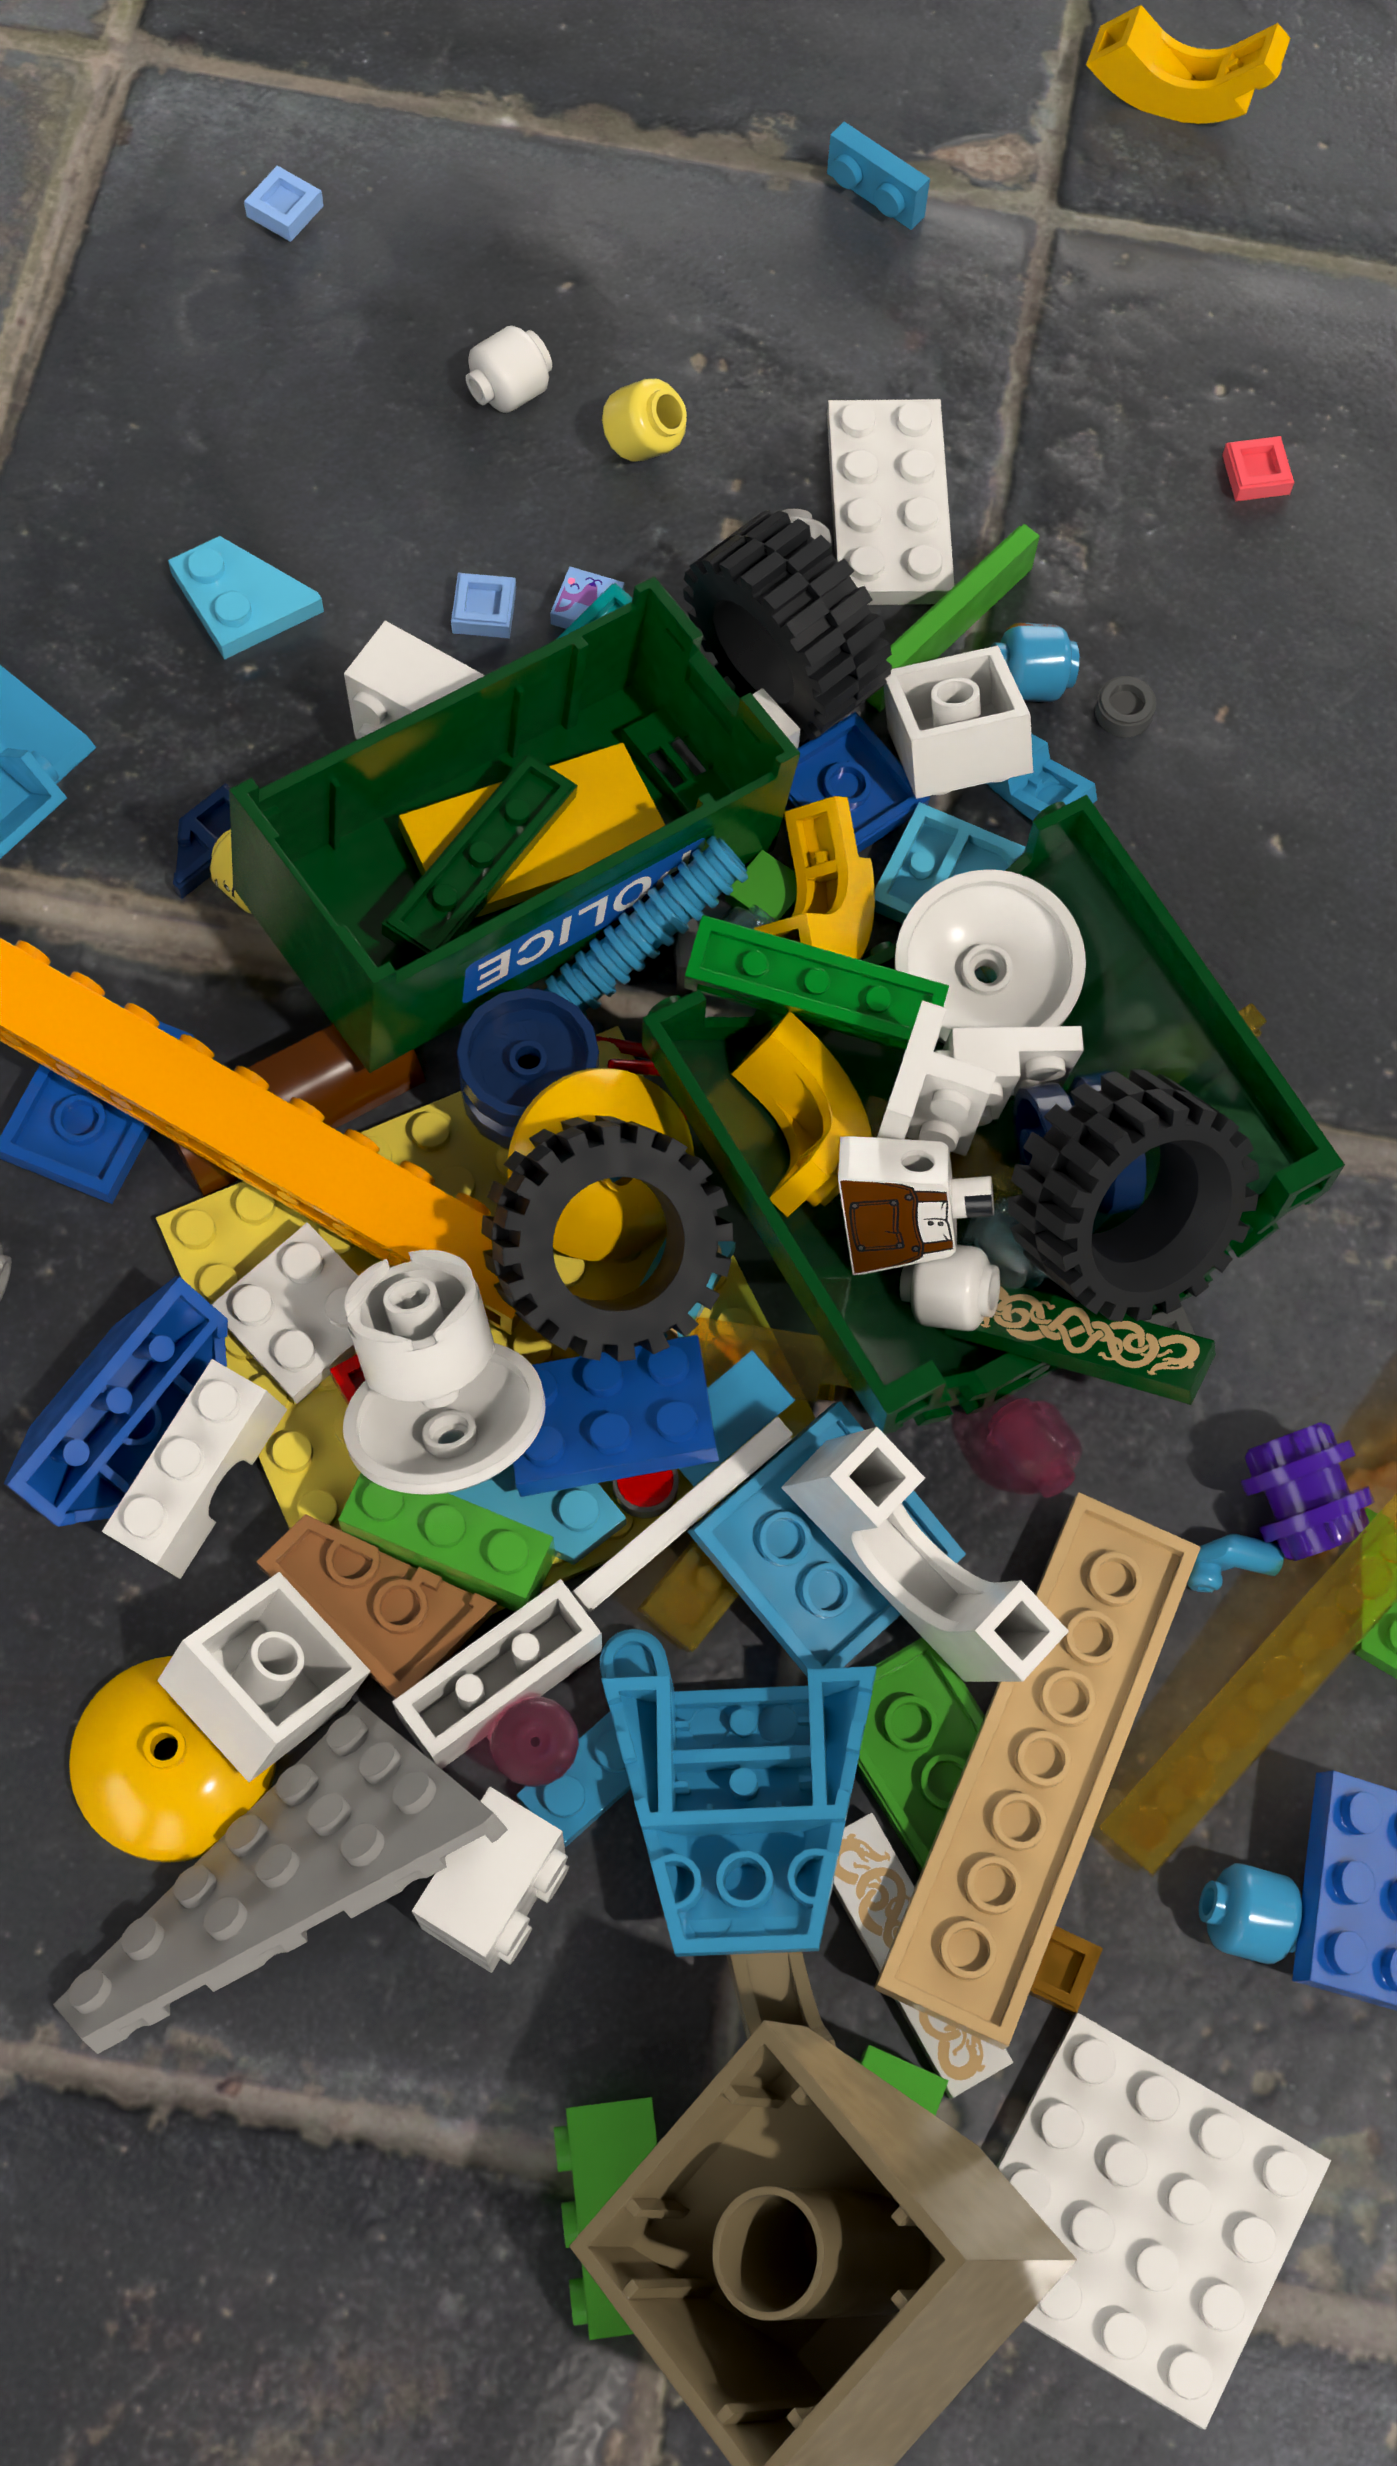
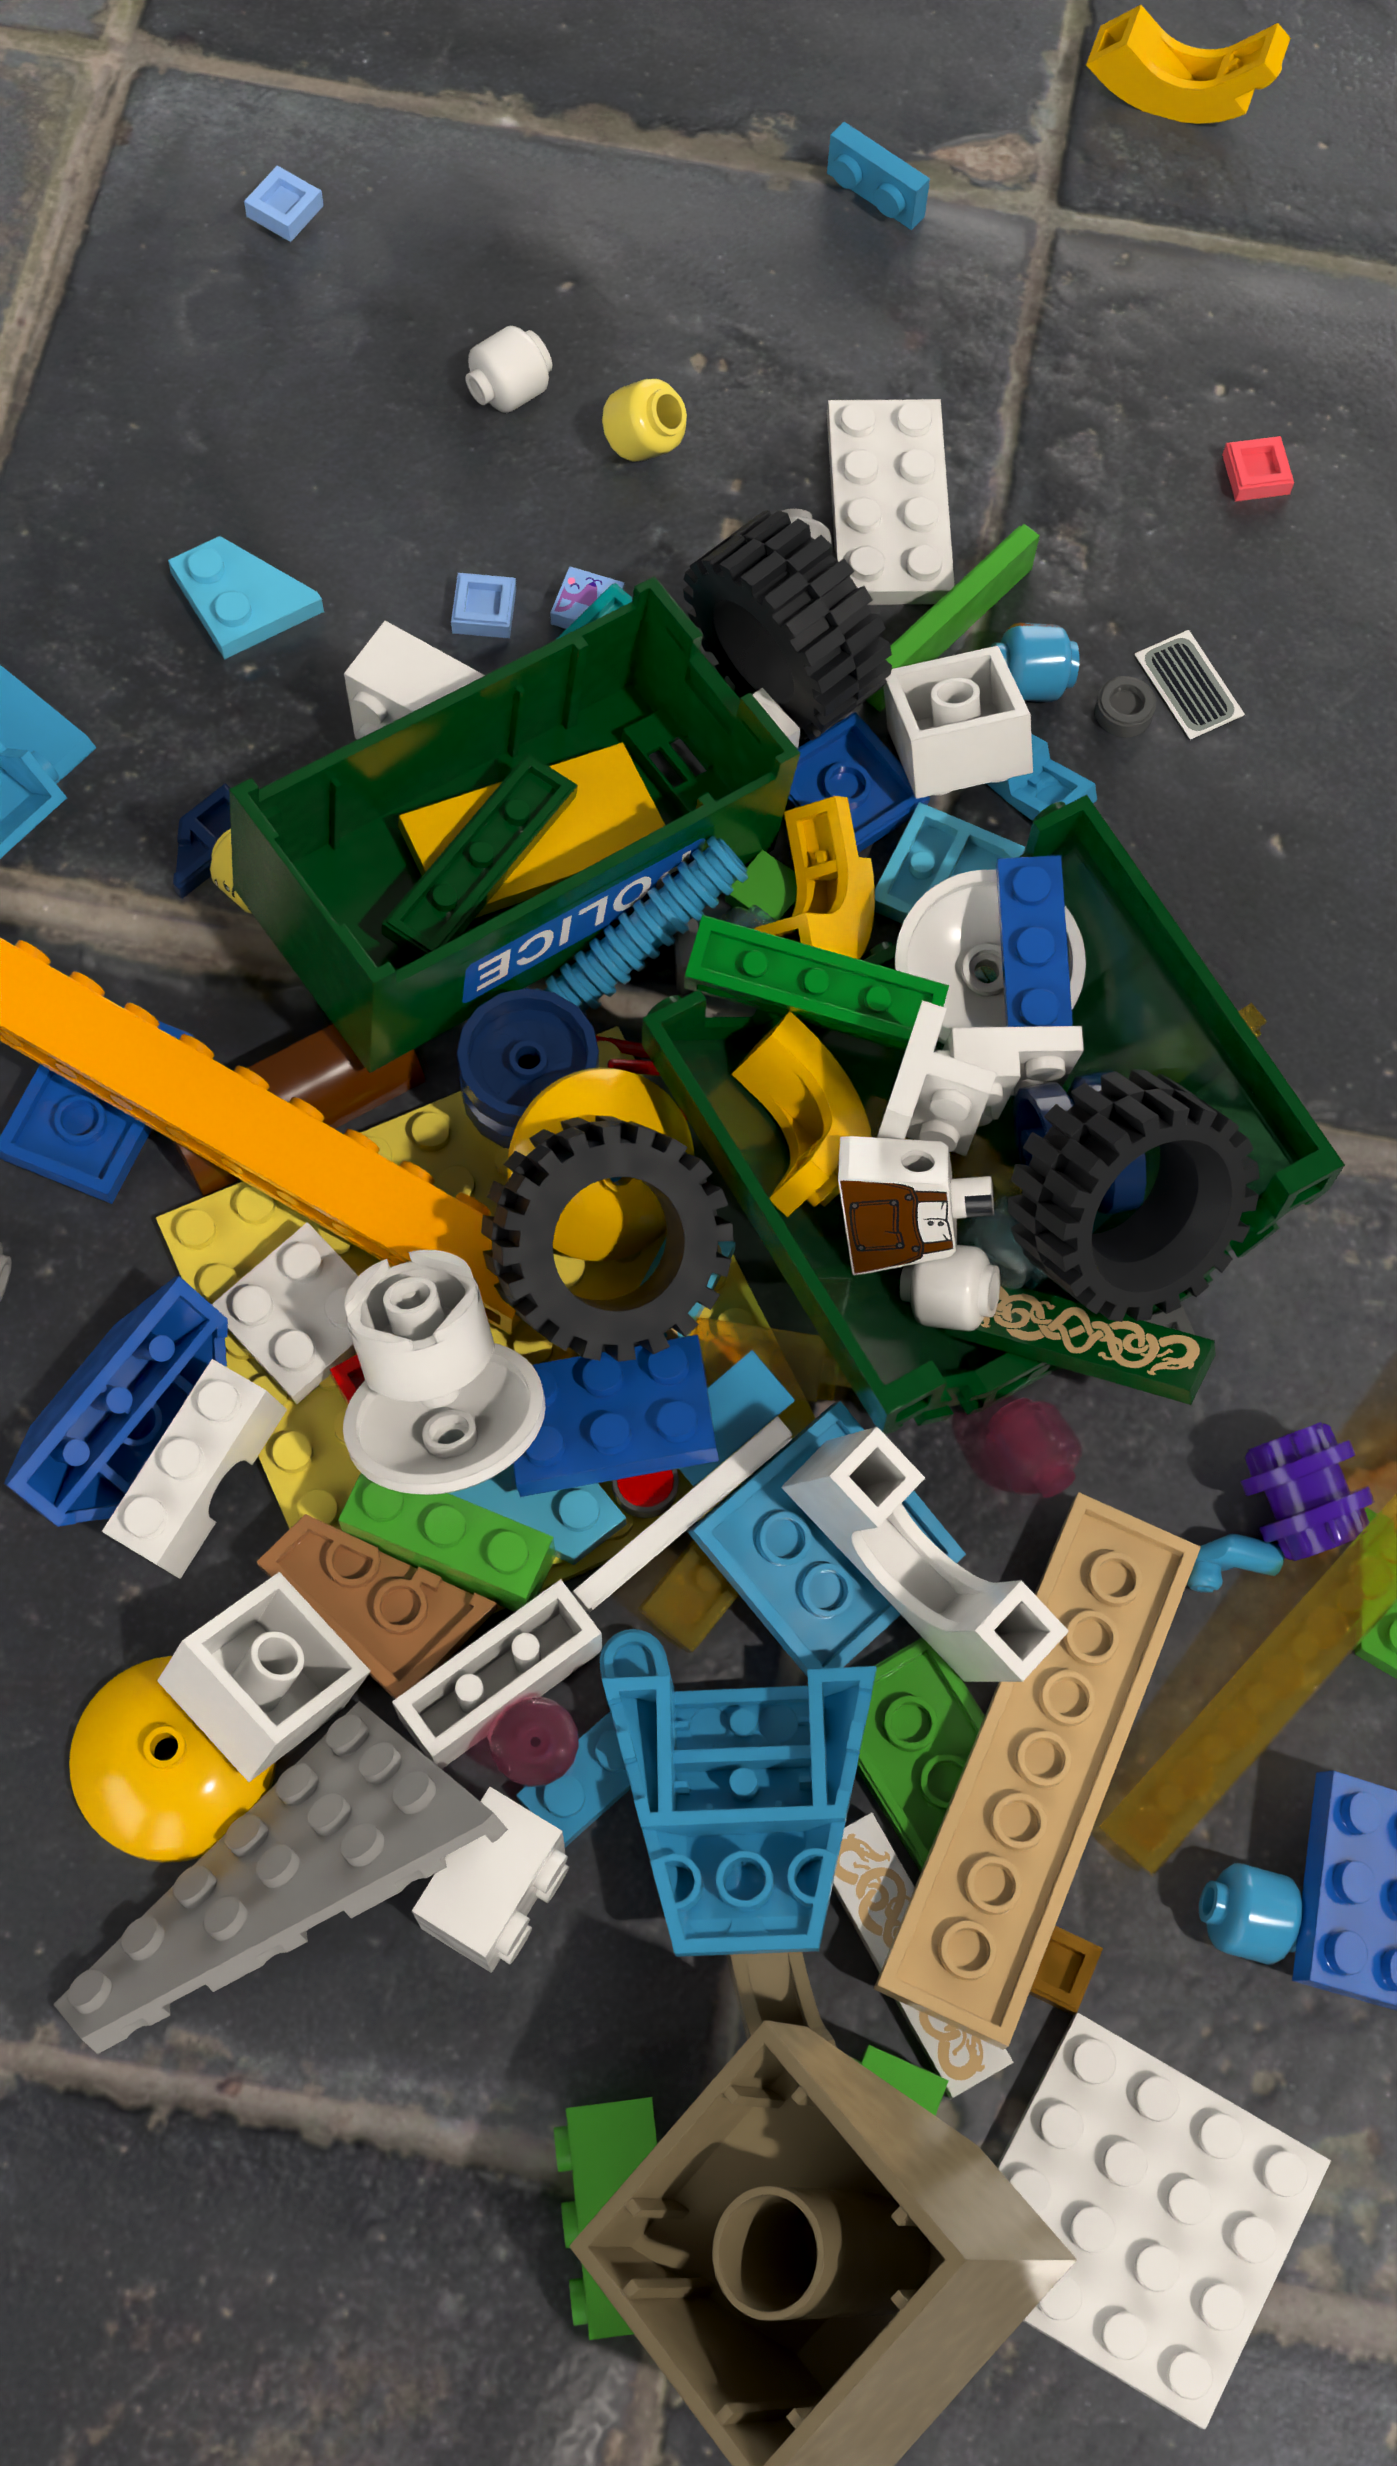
none -> blue plate [996,855,1073,1027]
none -> sticker [1134,630,1245,740]

